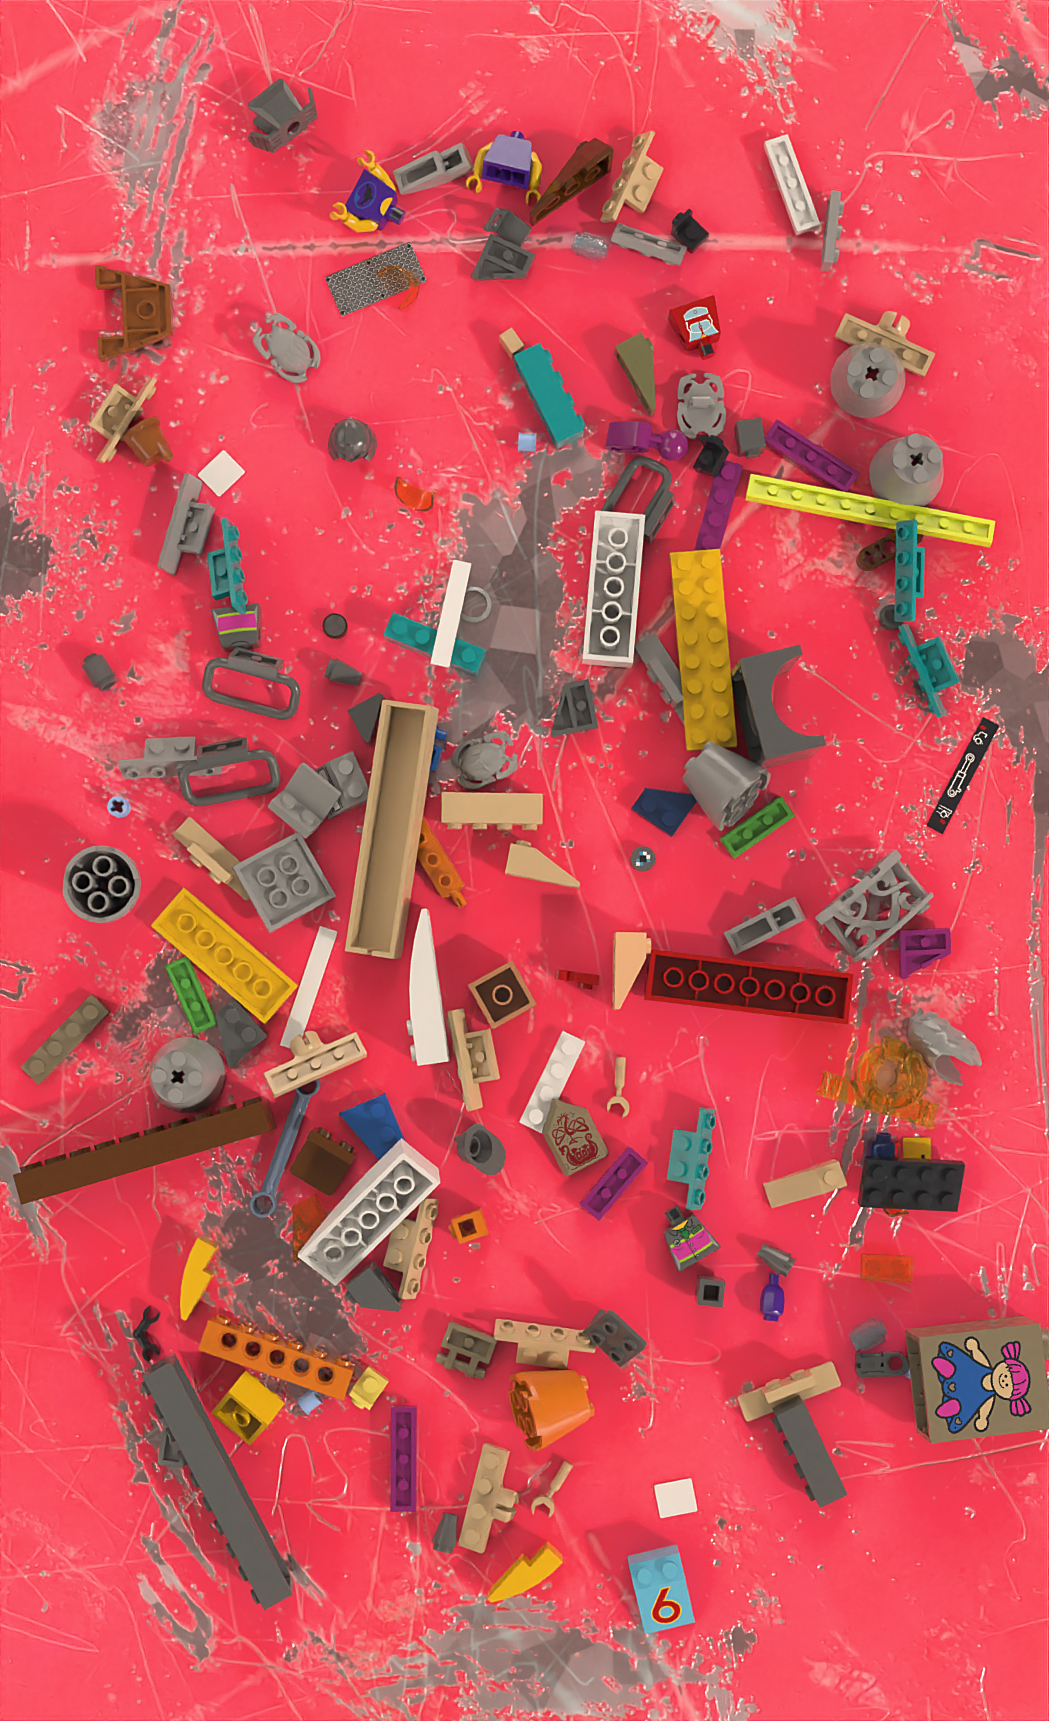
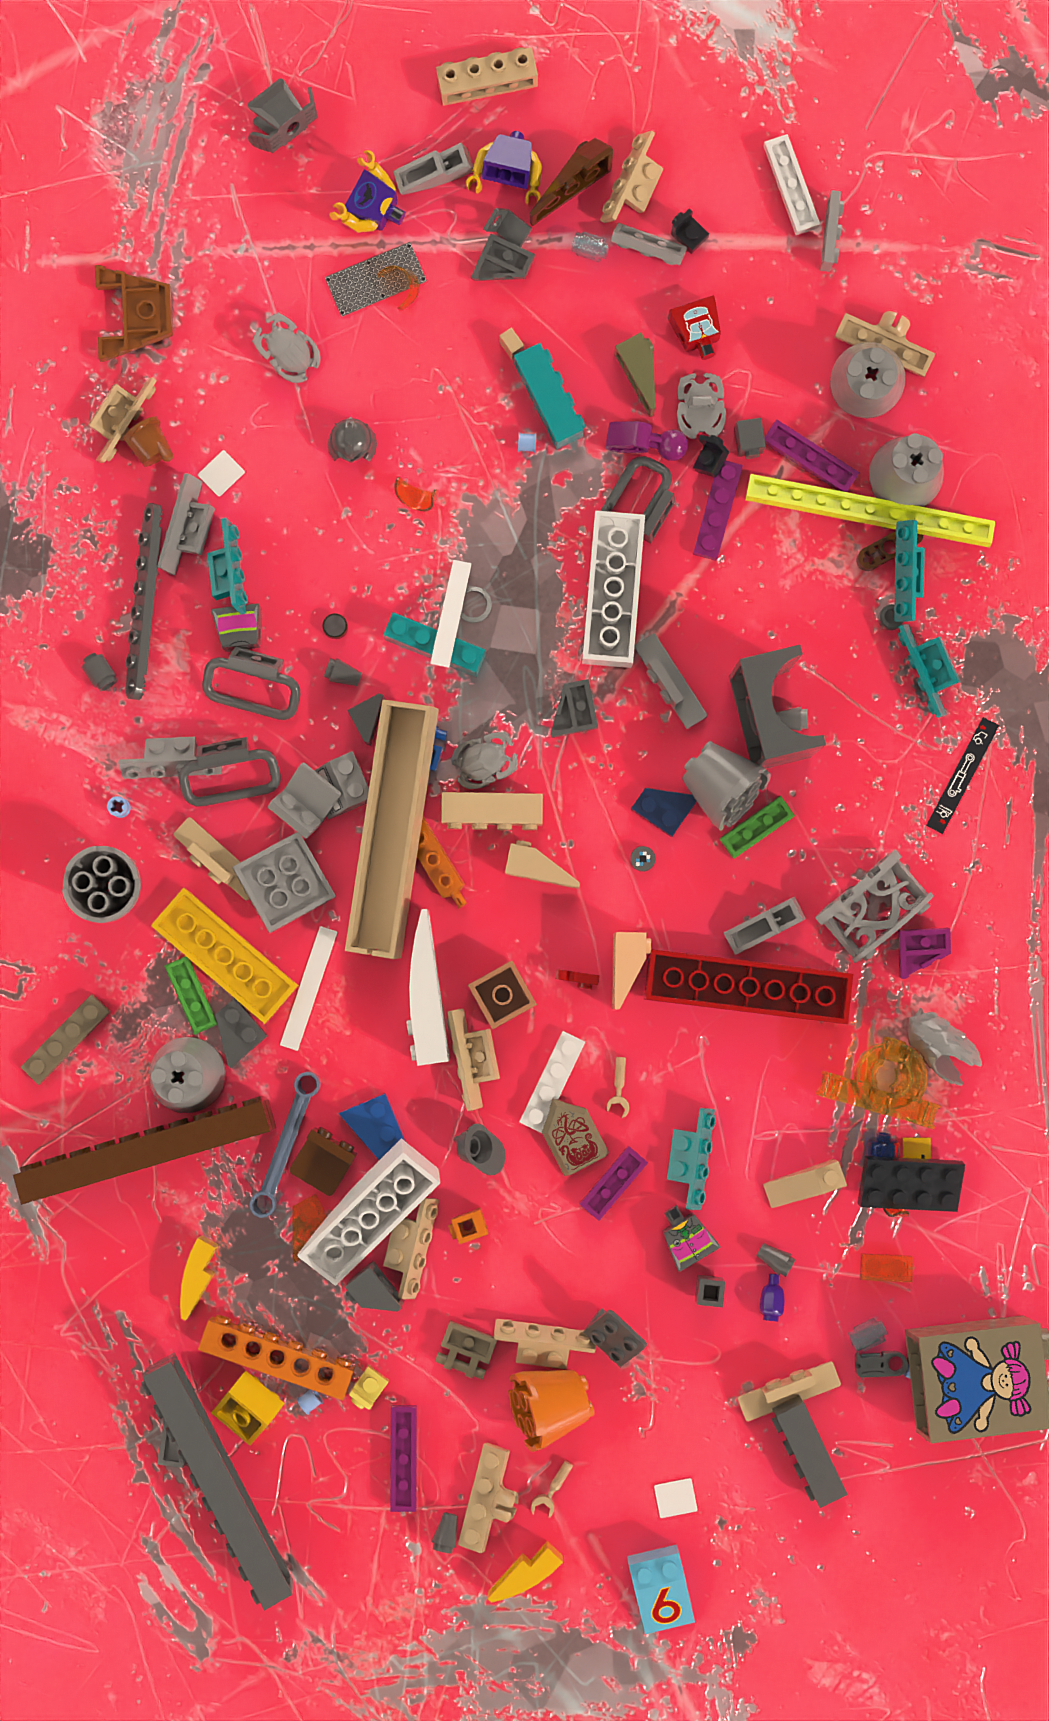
black arm [133,1305,161,1362] -> none
tan plate [264,1031,367,1098] -> none
yellow plate [670,549,737,751] -> none
none -> dark grey plate [126,503,163,700]
none -> tan brick [436,47,538,106]
none -> light grey cone [776,706,808,731]

